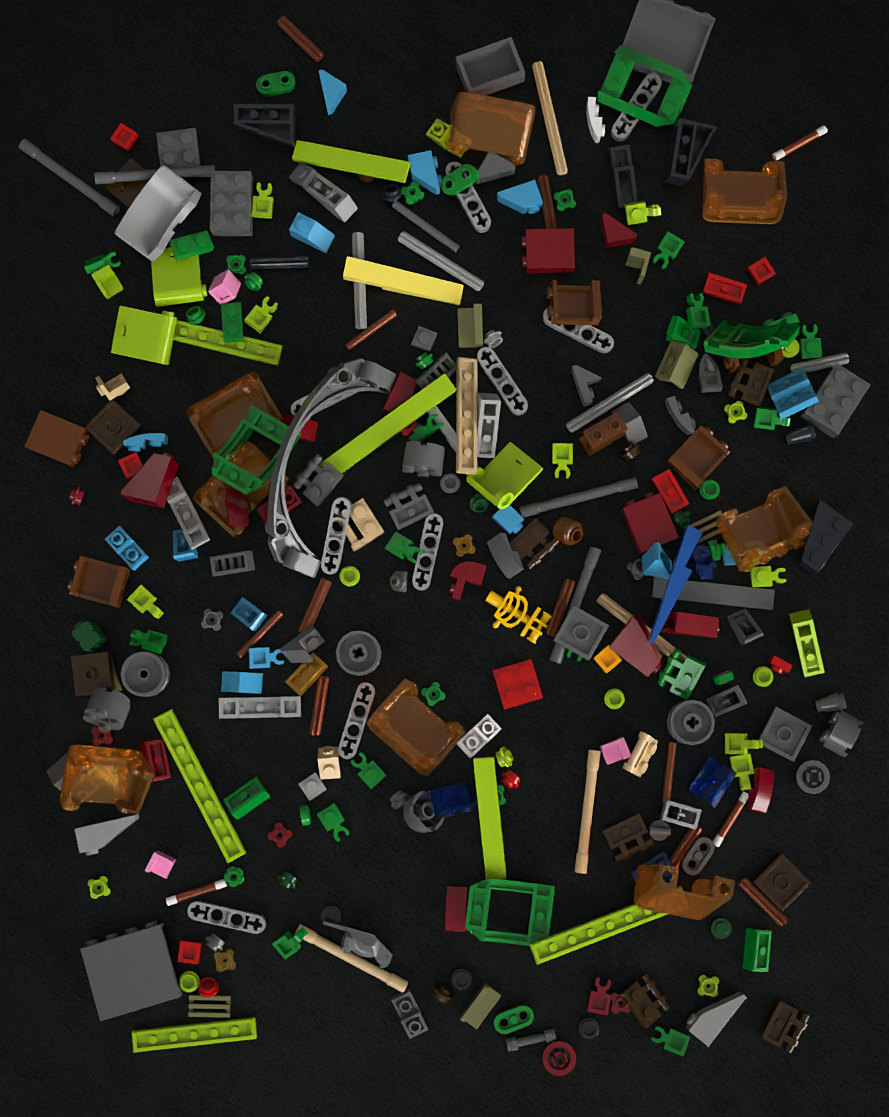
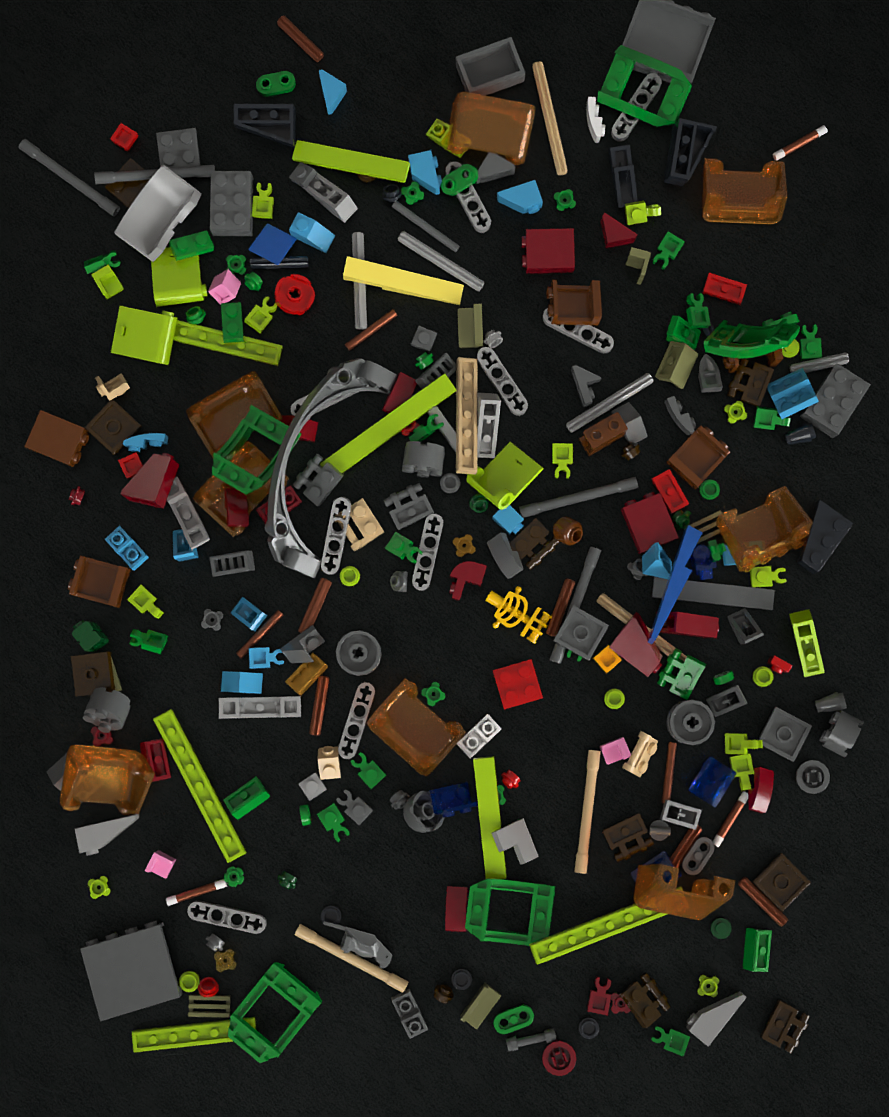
dark grey wheel [121,652,170,697] -> none
red plate [178,940,202,964] -> none
dark red plate [268,823,292,847] -> none
green plate [272,927,308,959] -> none
lime plate [496,747,513,767] -> none
copper axle [537,175,557,229] -> none
red plate [747,257,776,285] -> none
none -> green wedge [228,962,322,1063]
none -> blue sticker [249,224,297,265]
none -> red plate [275,274,315,315]
none -> dark grey plate [336,789,373,825]
none -> light grey tile [492,818,539,865]

